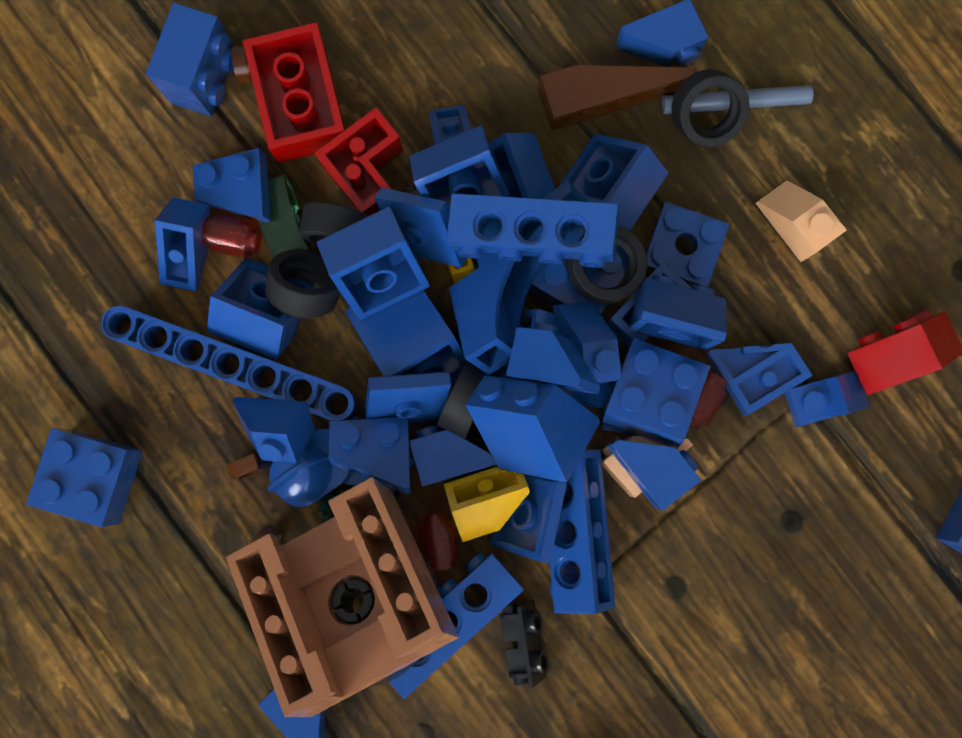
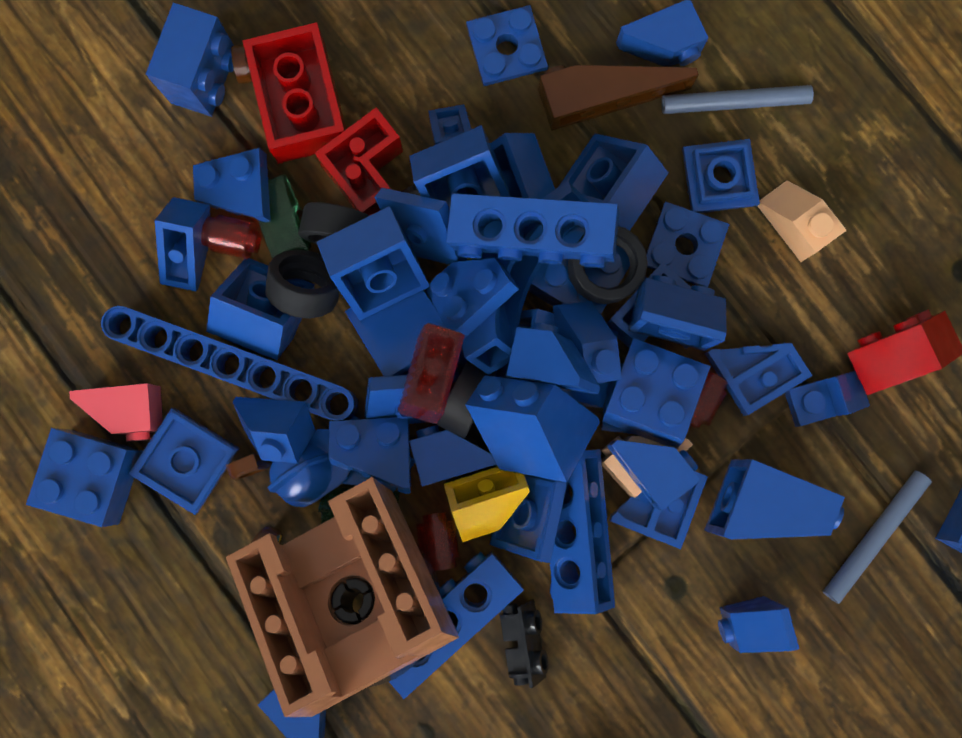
black tyre [671,69,750,148] -> none
none -> coral slope [69,383,163,442]
none -> blue plate [129,408,240,515]
none -> clear red brick [398,323,465,424]
none -> blue plate [425,258,519,343]
none -> blue piece [466,5,548,87]
none -> blue wing [608,471,708,549]
none -> blue piece [682,139,760,213]
none -> blue slope [704,459,845,540]
none -> blue slope [718,596,800,653]
none -> sand blue piece [822,471,932,604]

